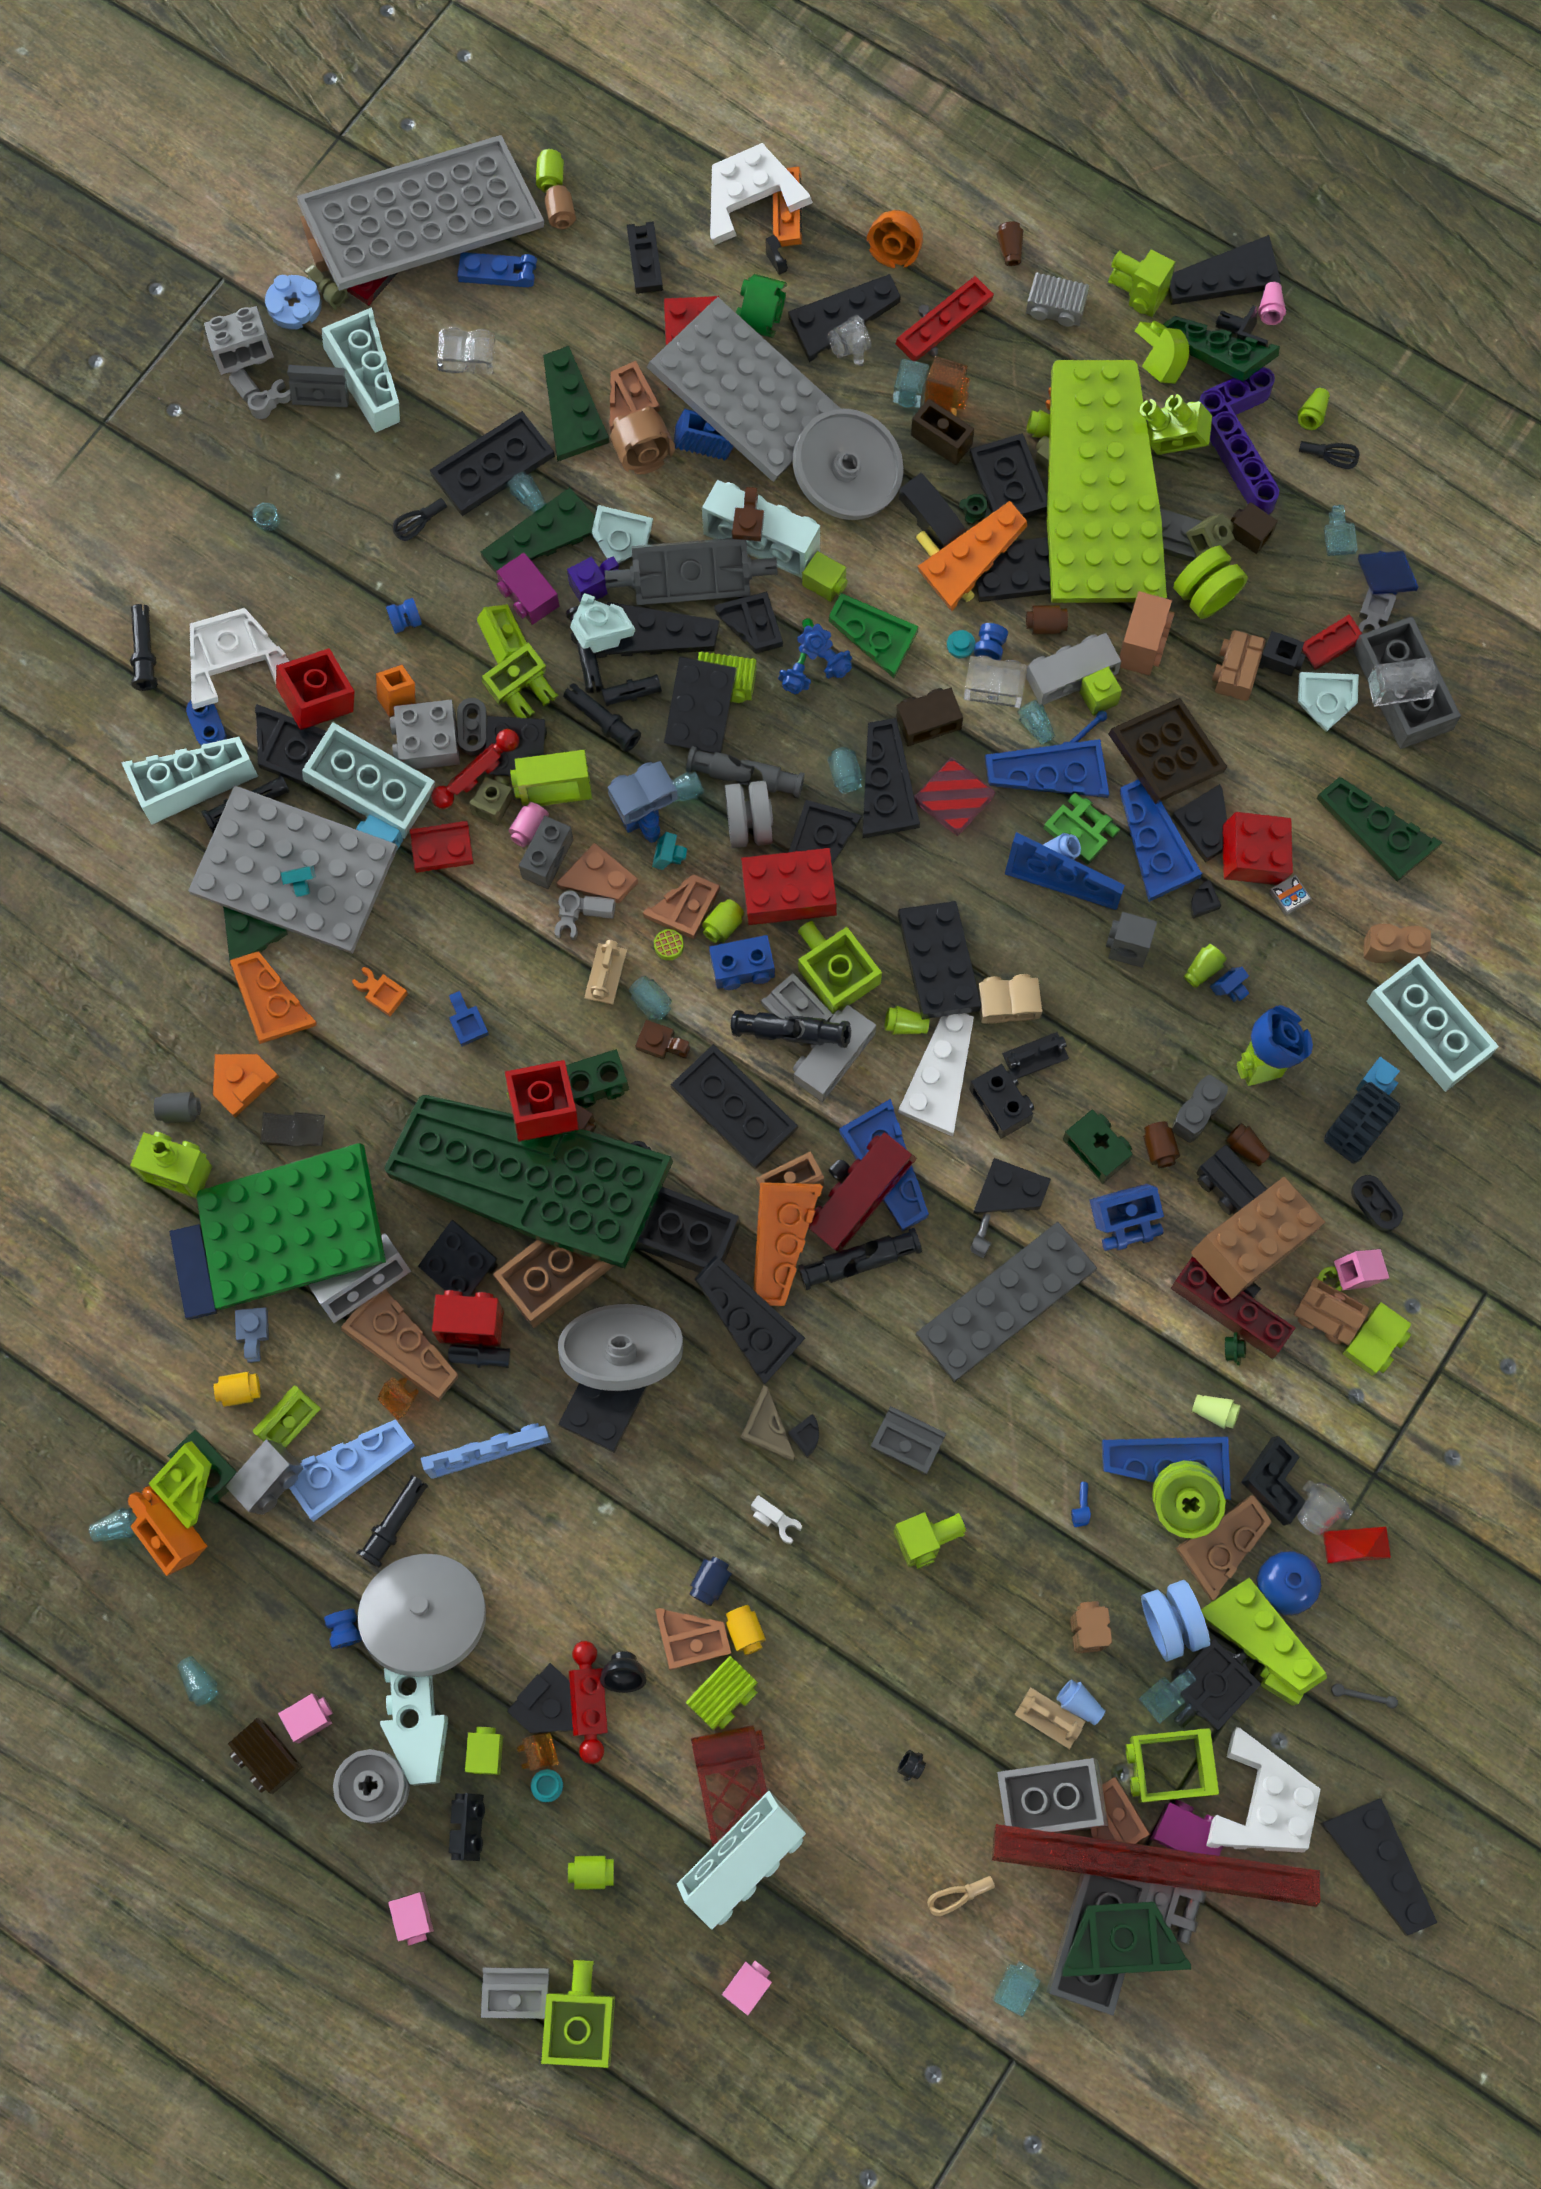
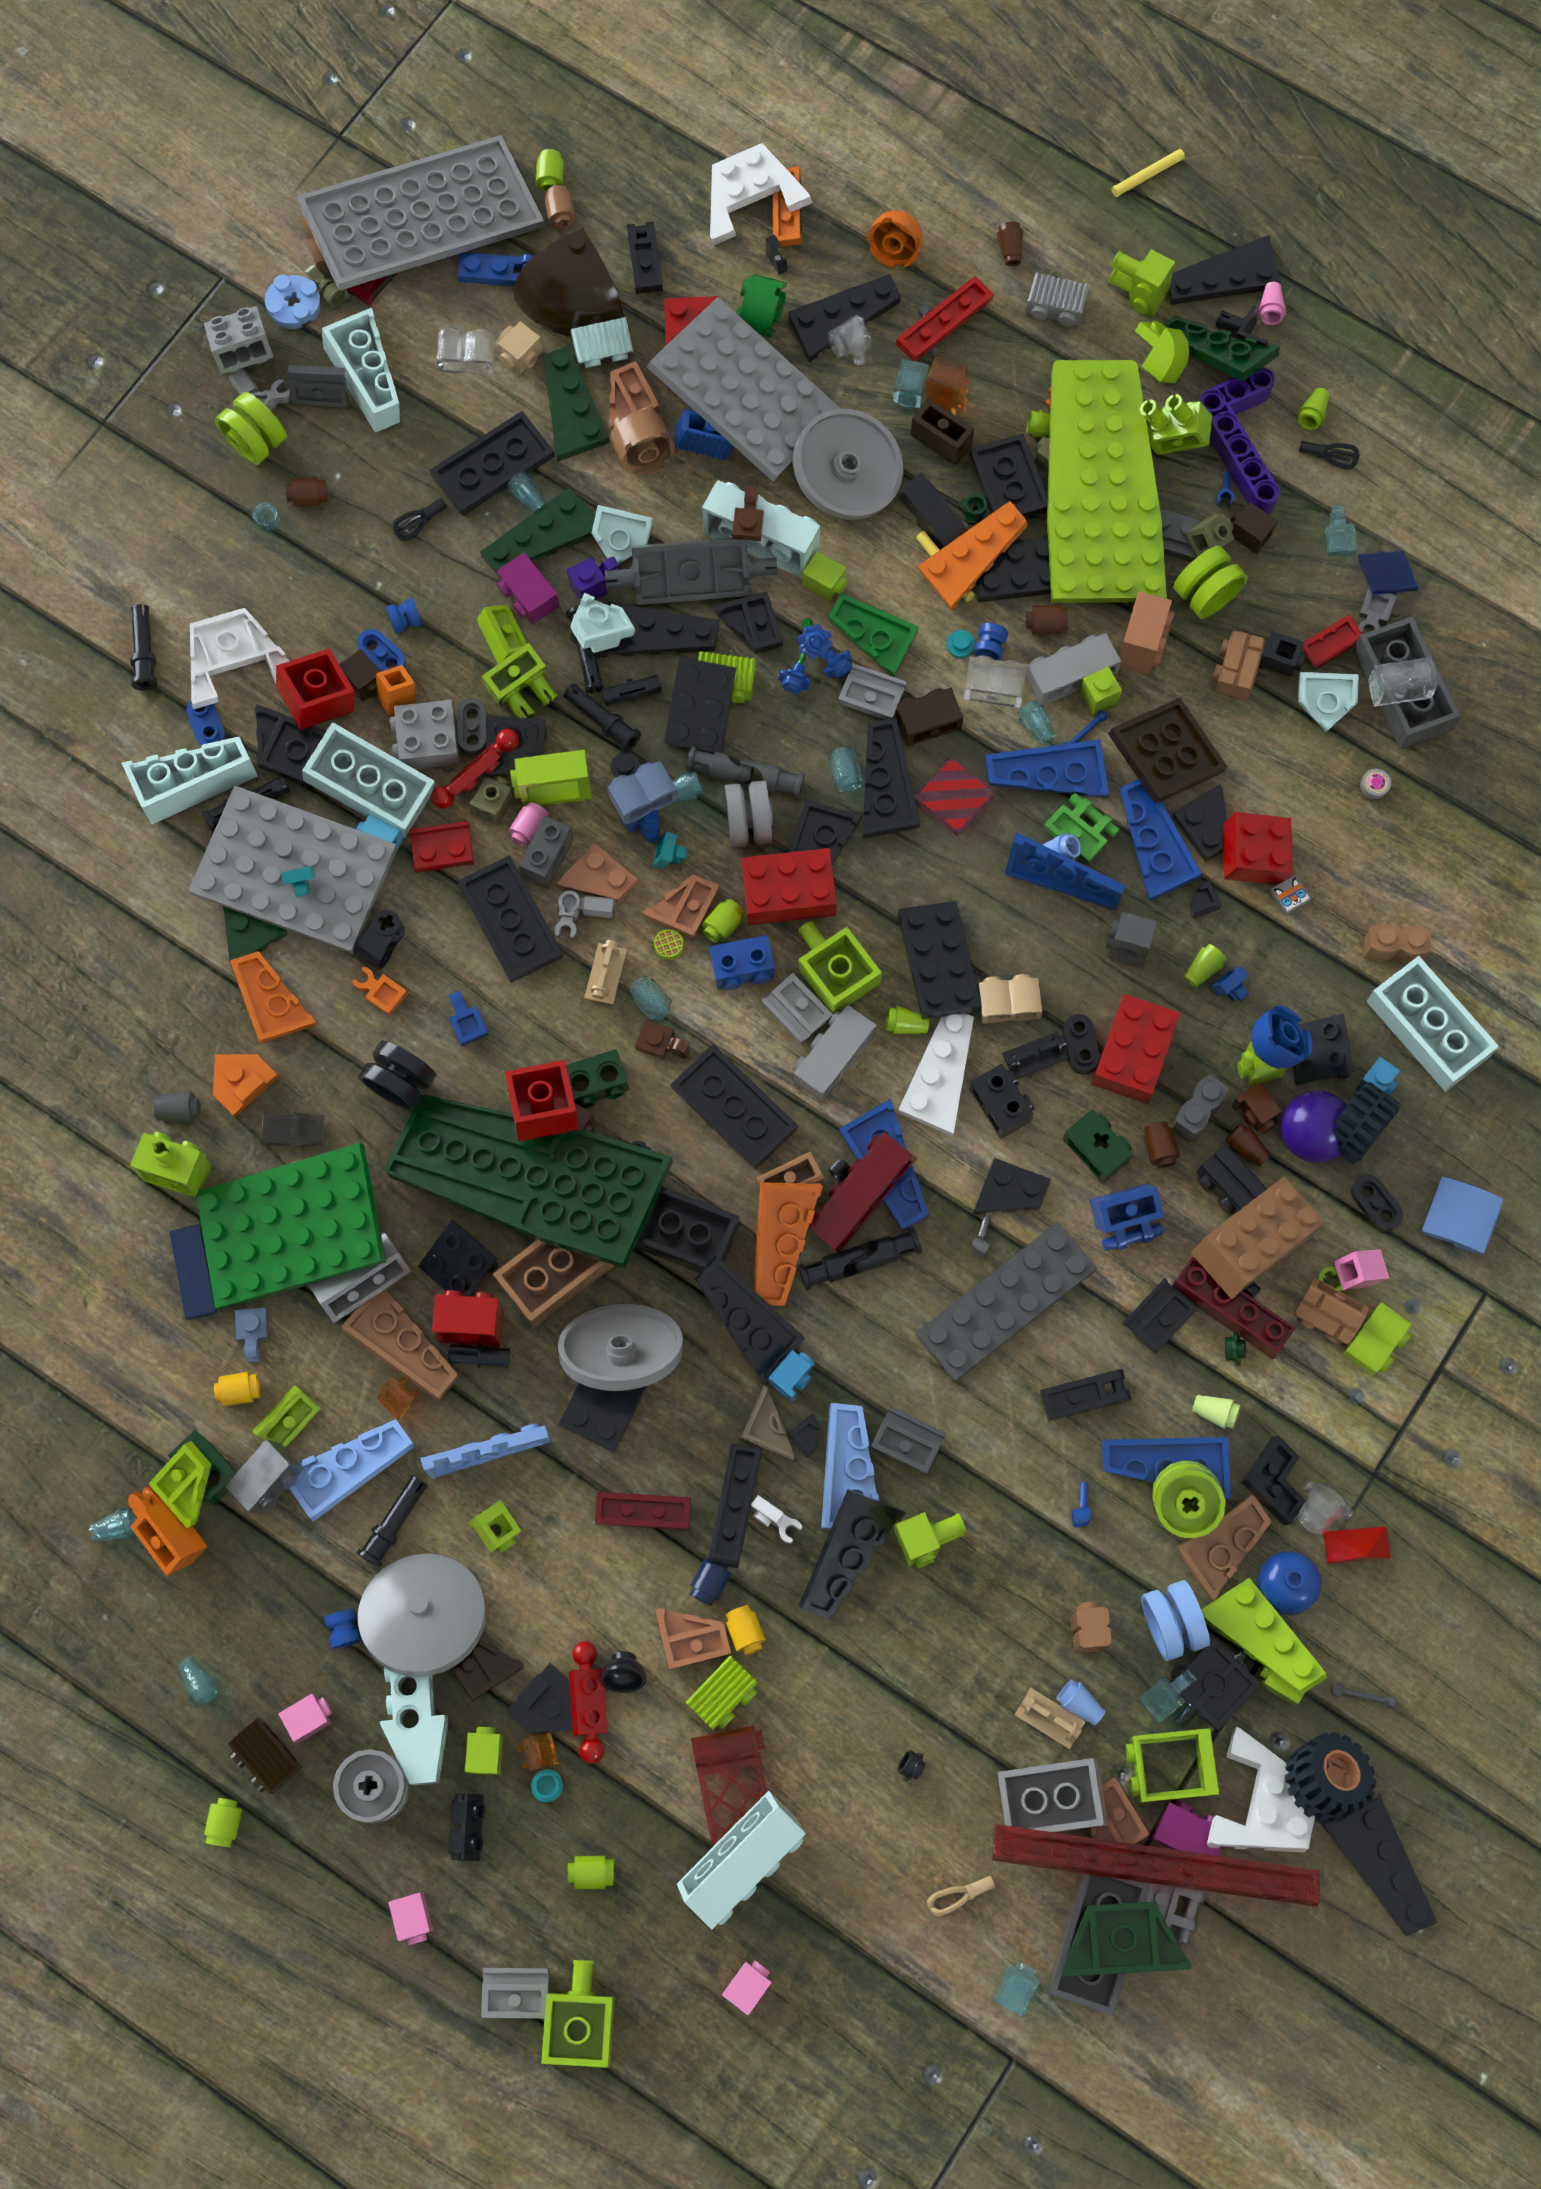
black piece [730,1010,851,1048] -> none
dark green wing [1317,777,1442,882] -> none
none -> lime brick [204,1798,243,1848]
none -> lime wheel [215,391,287,465]
none -> reddish brown brick [286,477,328,507]
none -> dark brown brick [339,649,380,702]
none -> black piece [353,910,405,970]
none -> blue plate [357,629,406,672]
none -> black wheel [357,1040,437,1112]
none -> dark brown wing [451,1640,524,1702]
none -> black plate [457,855,563,983]
none -> lime brick [468,1500,521,1553]
none -> tan brick [496,321,543,374]
none -> dark brown brick [514,228,624,337]
none -> light aqua brick [571,317,633,368]
none -> dark red plate [595,1492,691,1530]
none -> black plate [610,753,640,778]
none -> black tile [707,1443,762,1568]
none -> dark azure brick [768,1350,815,1403]
none -> black wing [798,1489,906,1619]
none -> light blue wing [821,1403,879,1530]
none -> light grey plate [838,663,907,720]
none -> black plate [1040,1369,1132,1422]
none -> black plate [1063,1014,1100,1074]
none -> red brick [1091,994,1181,1104]
none -> light yellow bar [1112,149,1185,197]
none -> black plate [1122,1278,1198,1354]
none -> blue hand [1215,471,1234,508]
none -> reddish brown brick [1232,1082,1282,1133]
none -> dark purple piece [1280,1090,1347,1163]
none -> black wheel [1285,1732,1376,1824]
none -> black hinge [1292,1014,1354,1085]
none -> tile [1360,769,1391,799]
none -> medium blue slope [1422,1176,1504,1255]

